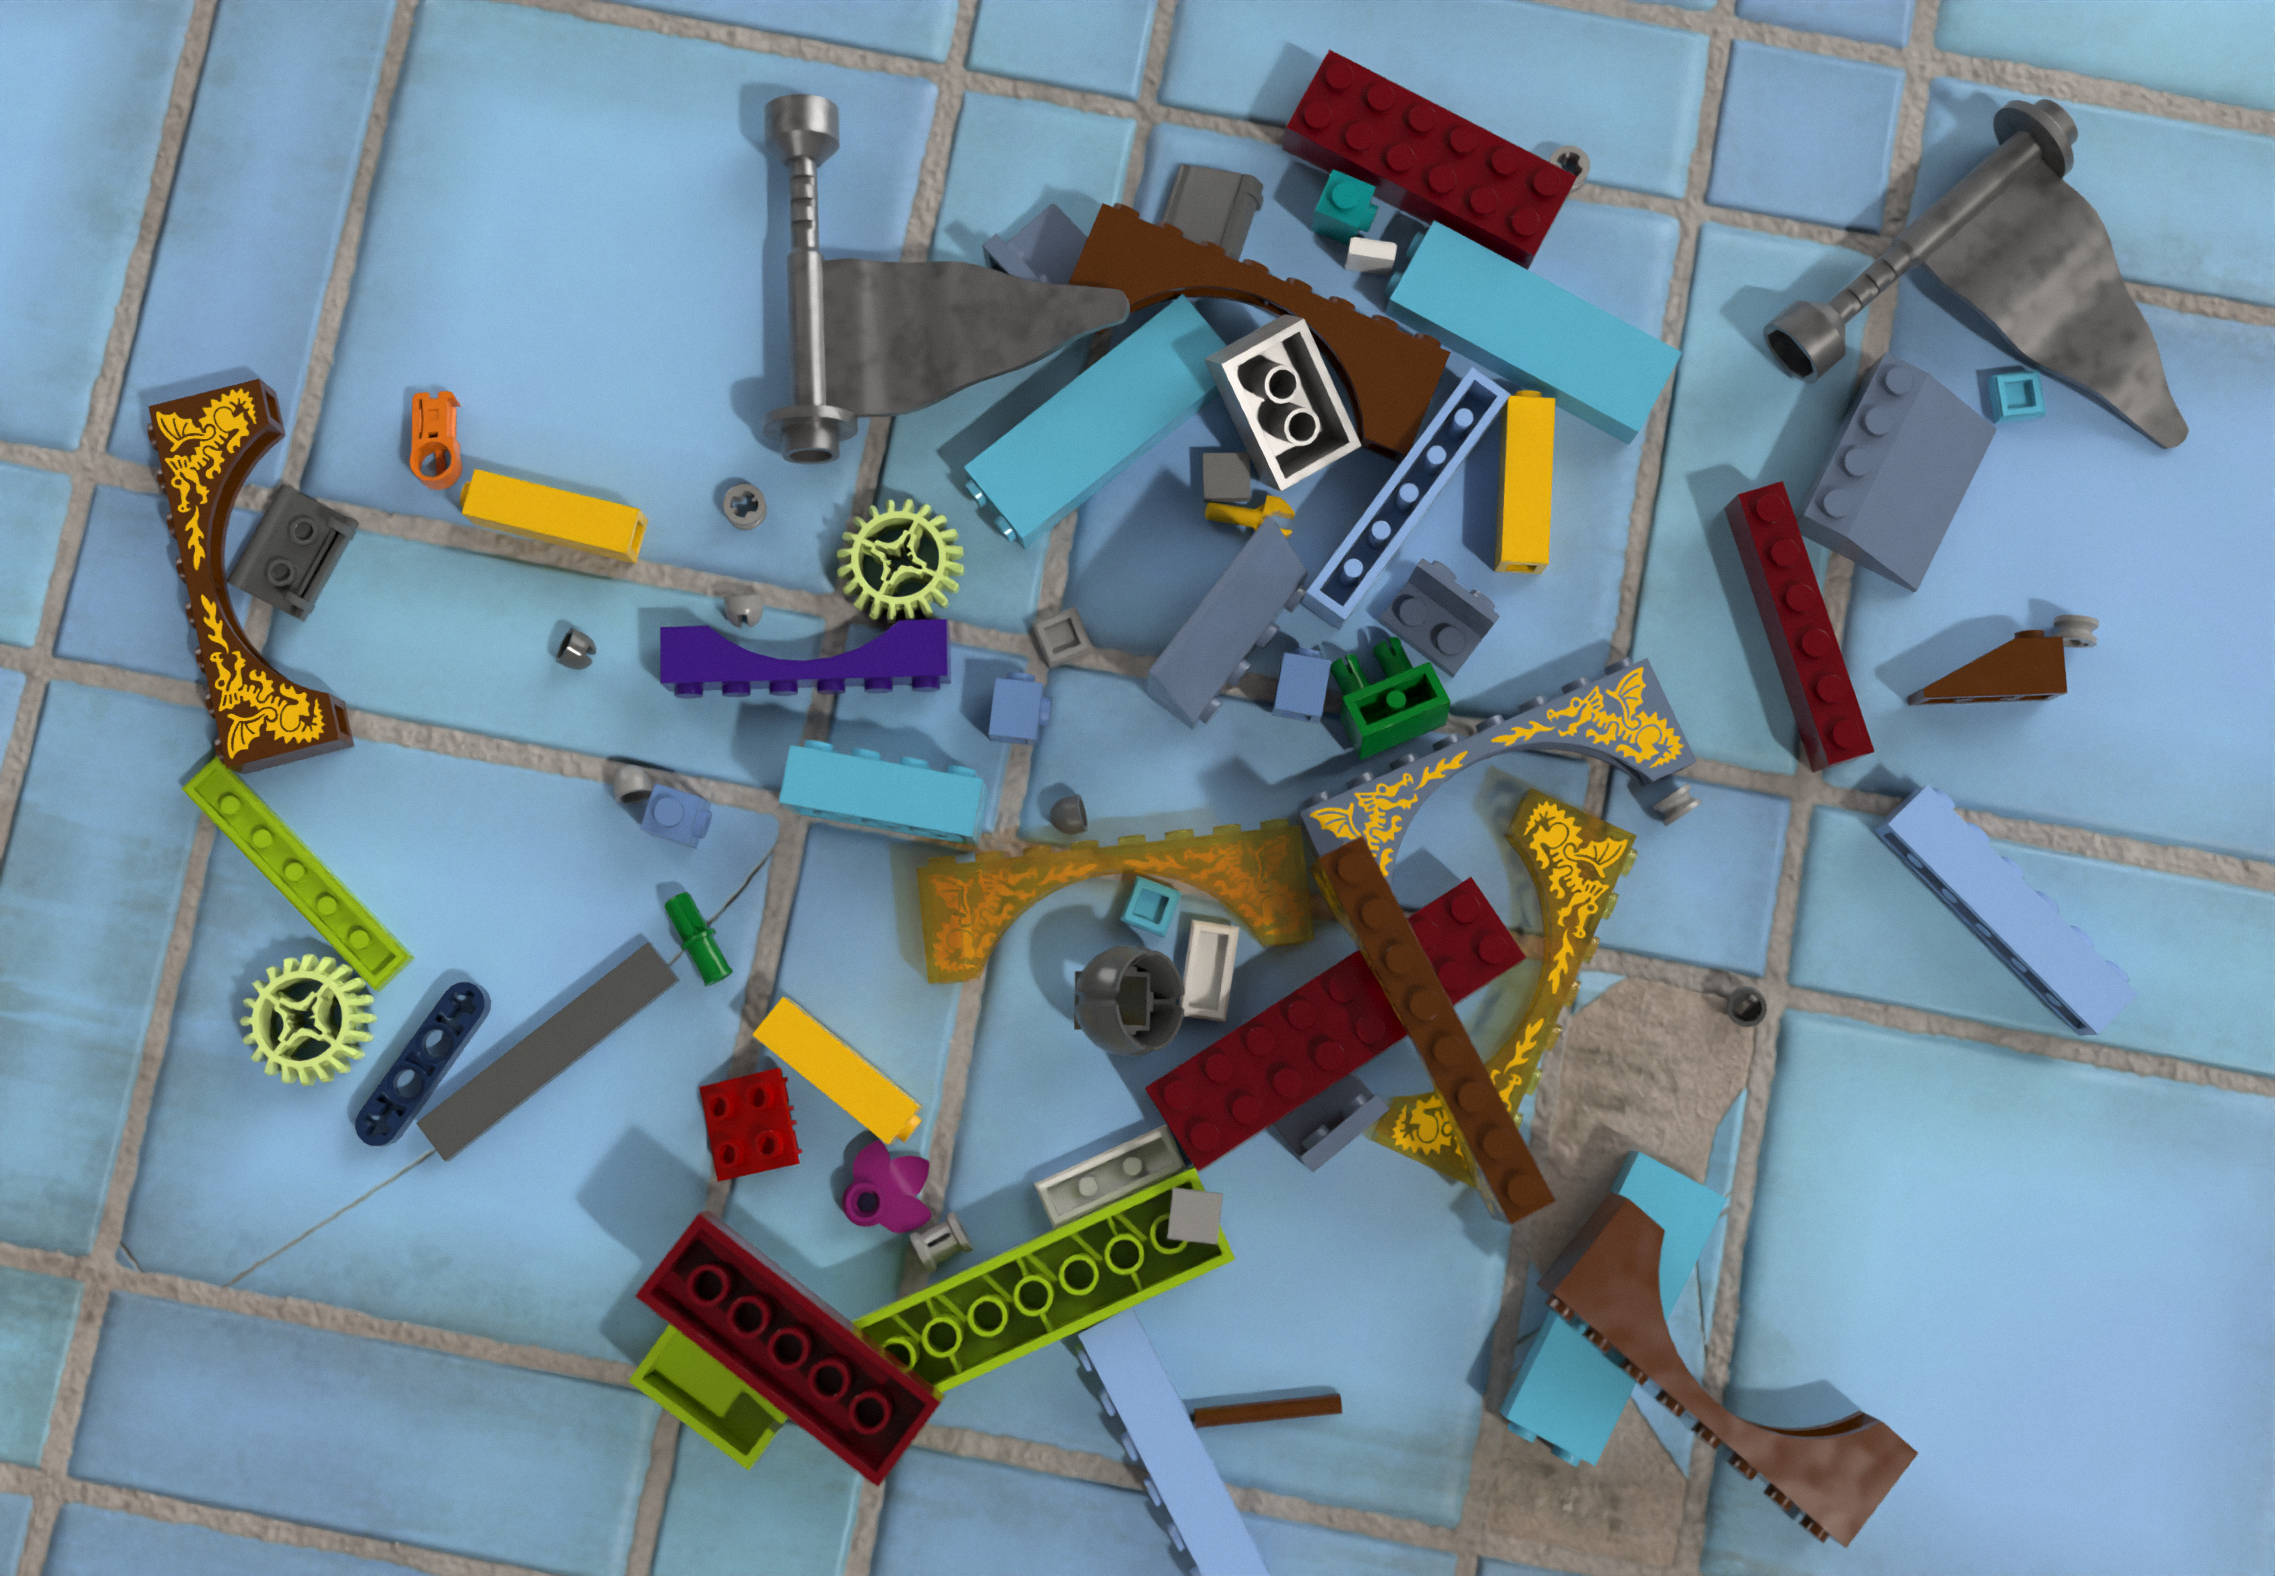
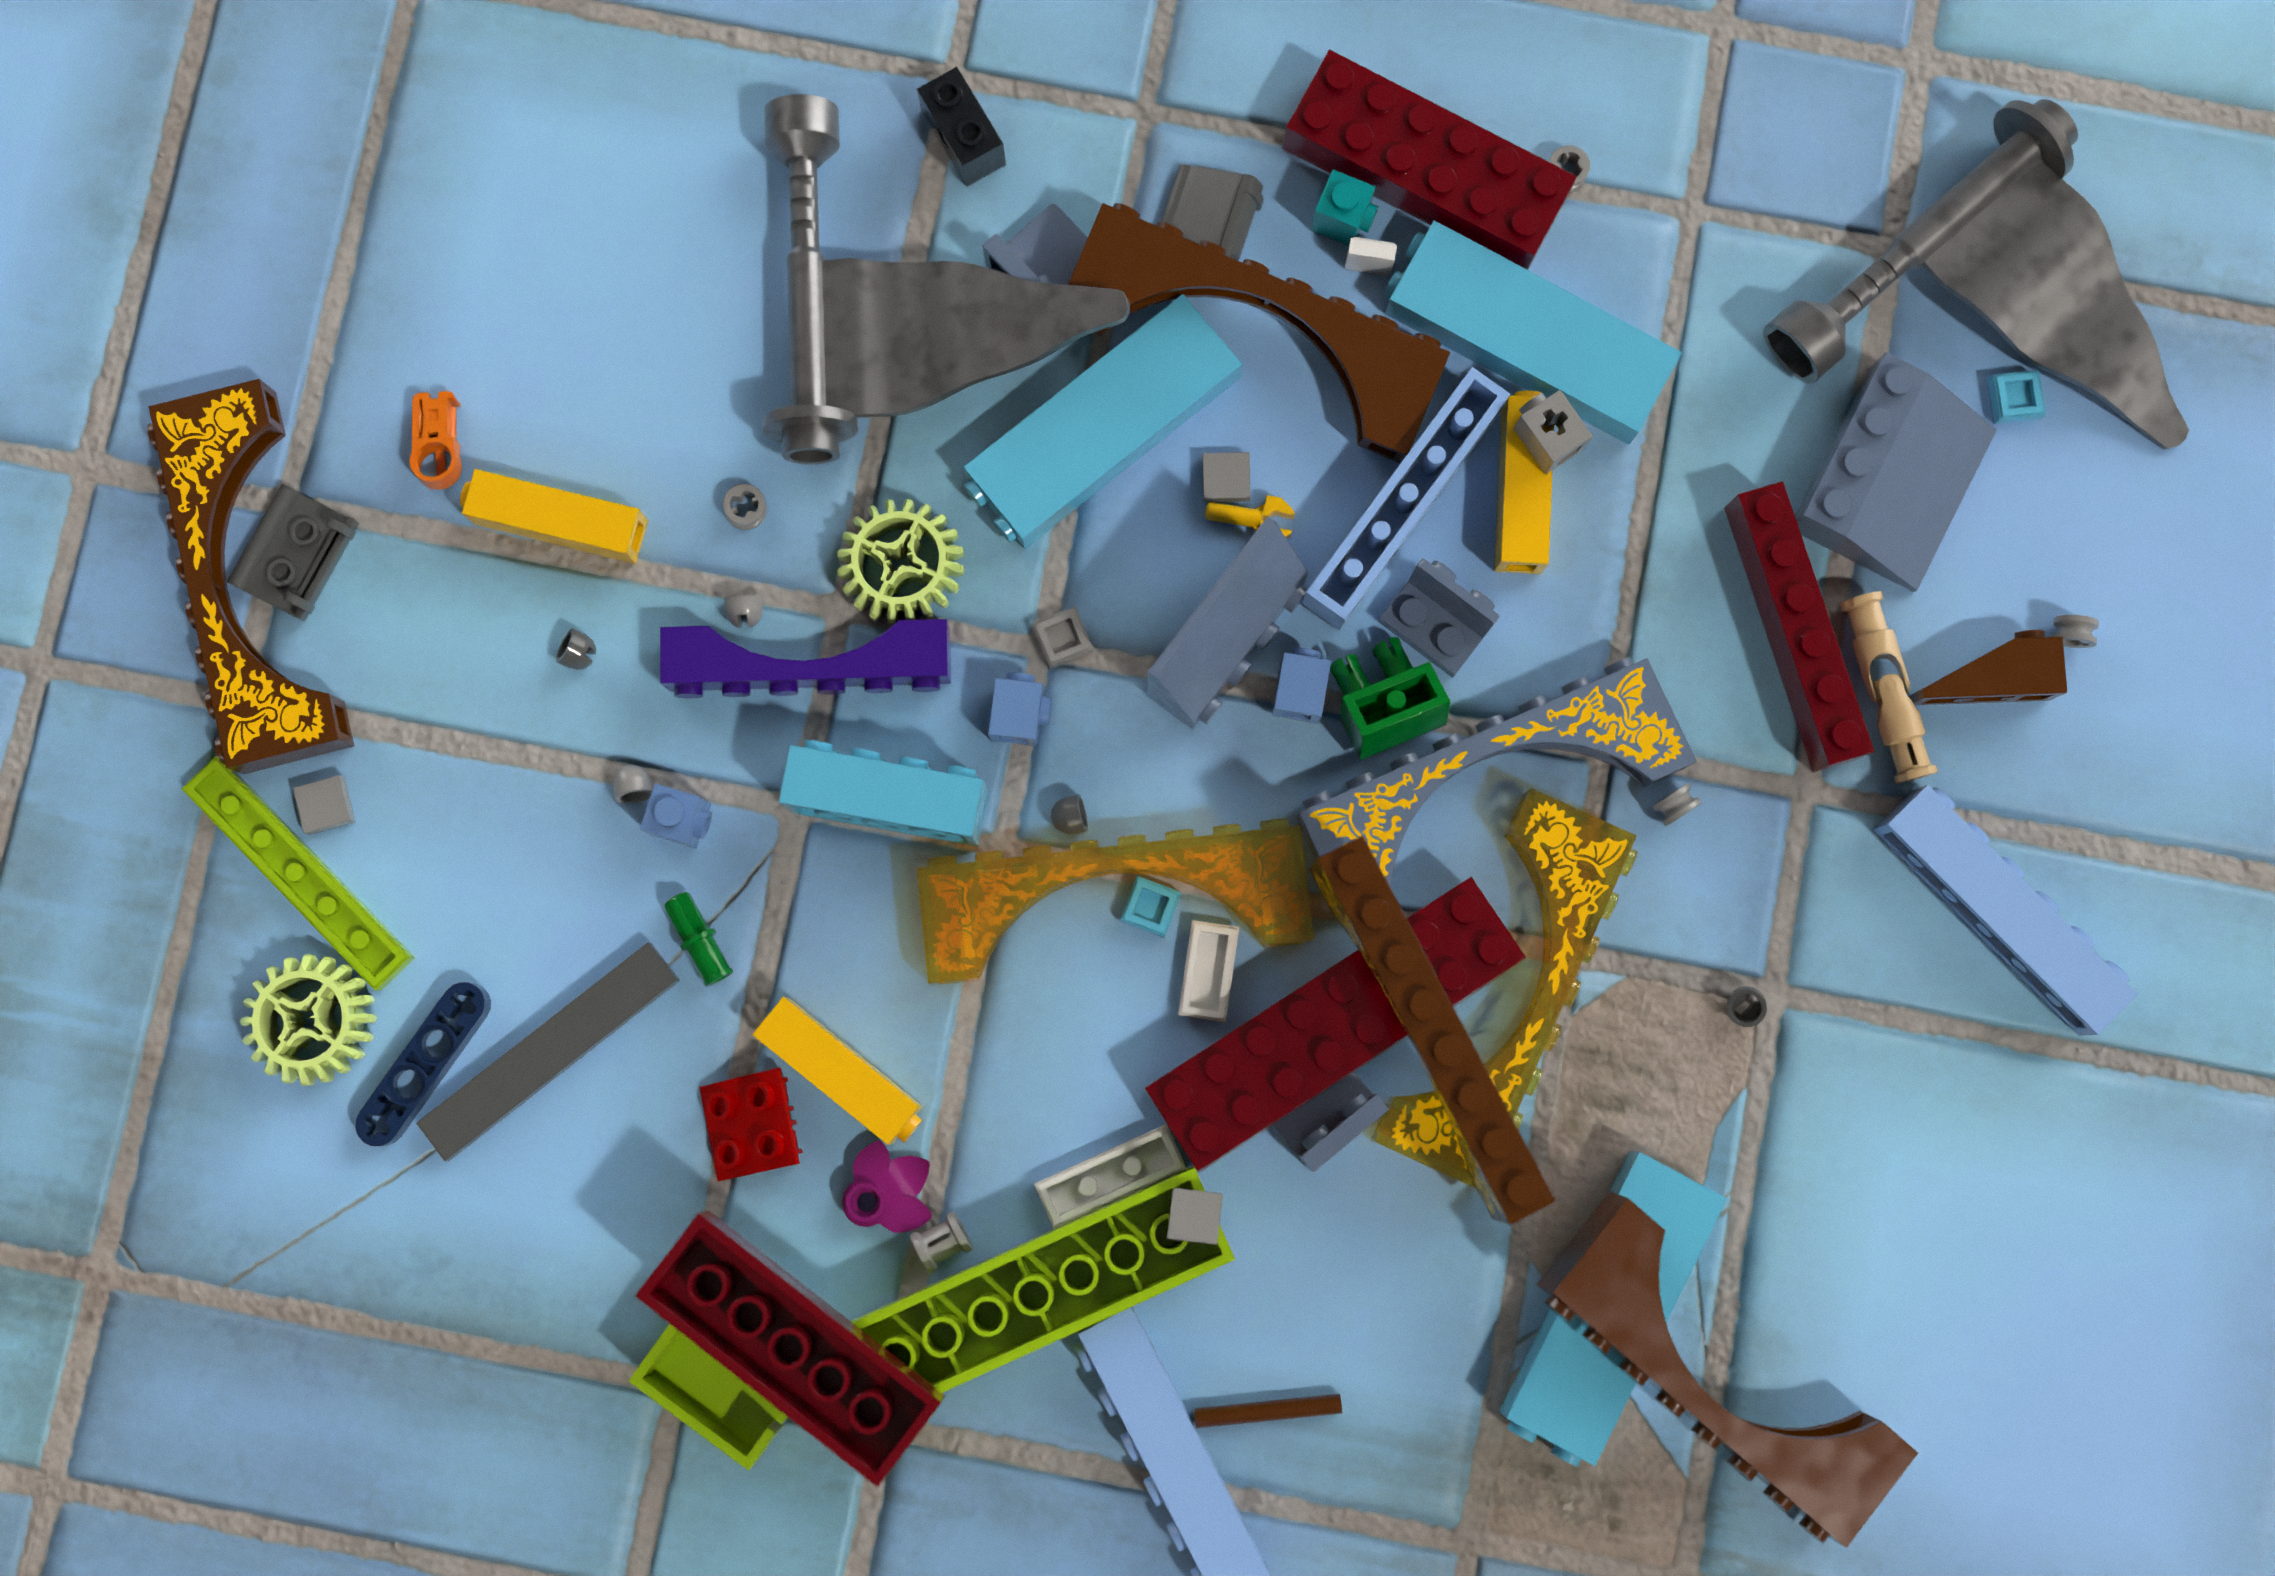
dark grey piece [1074,945,1185,1056] -> none
light grey brick [1204,314,1362,491] -> none
none -> light grey tile [293,775,355,835]
none -> black brick [917,67,1006,187]
none -> light grey brick [1513,390,1593,475]
none -> tan piece [1840,591,1938,784]

